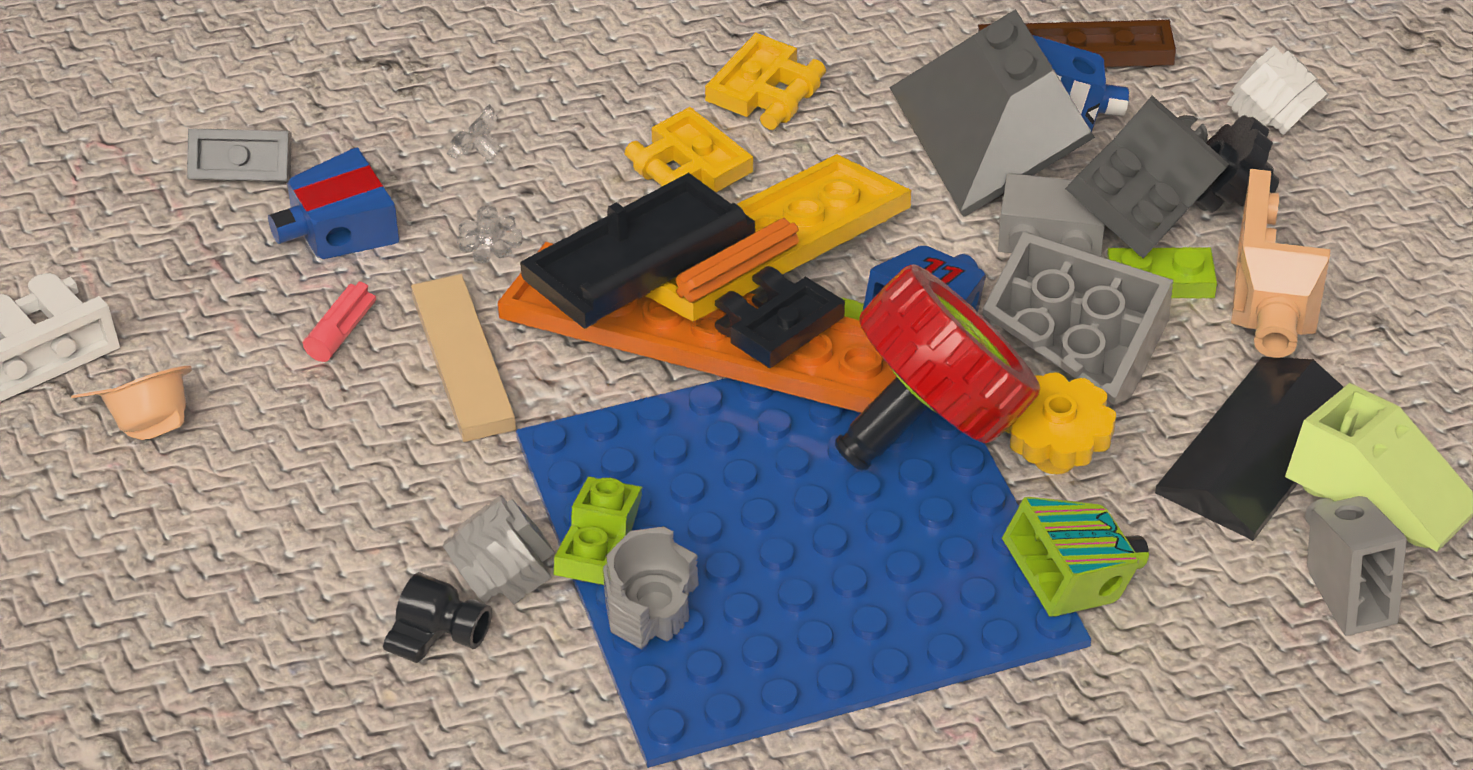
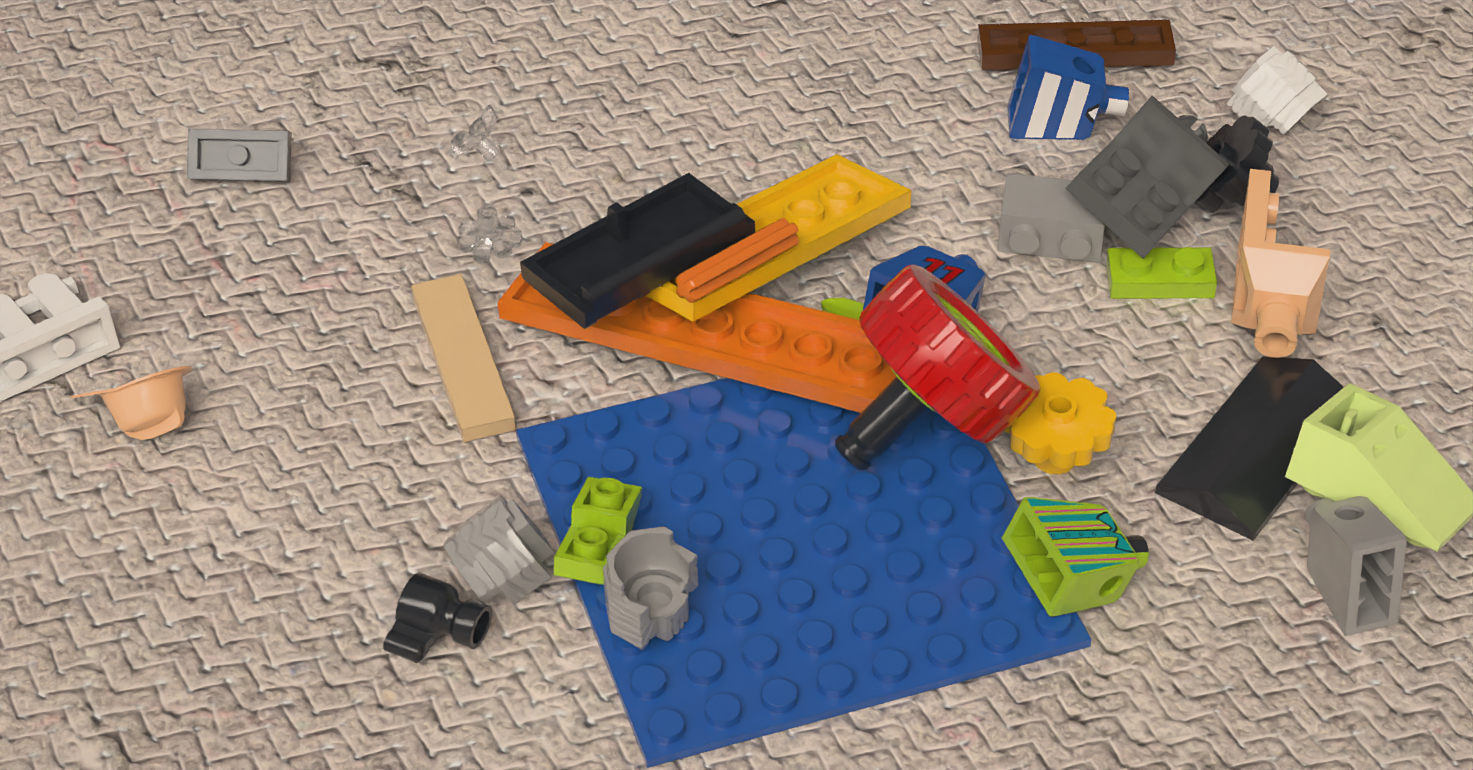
blue torso [268,147,399,259] -> none
coral piece [303,281,376,362] -> none
yellow plate [624,107,753,192] -> none
yellow plate [705,32,826,130] -> none
black plate [715,266,845,368] -> none
dark grey slope [890,9,1095,217] -> none
light grey wedge [983,232,1173,405] -> none

